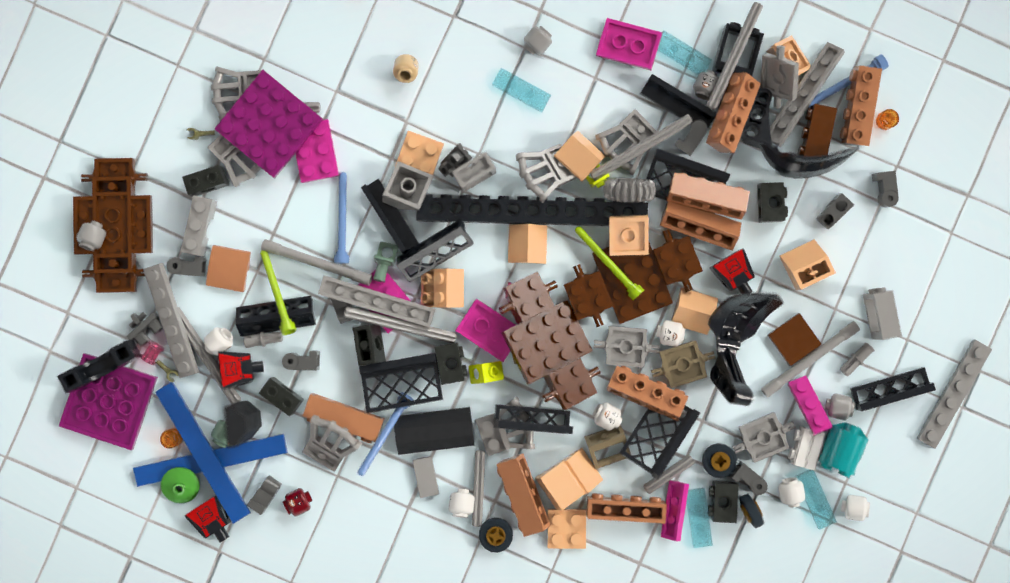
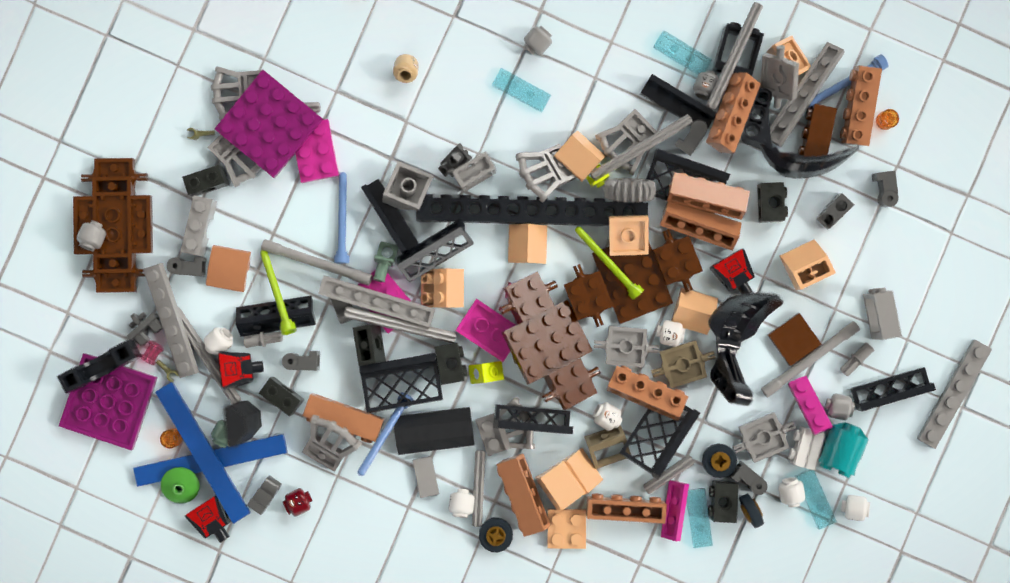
light nougat plate [395,131,444,175] -> none
dark pink plate [596,18,662,71] -> none

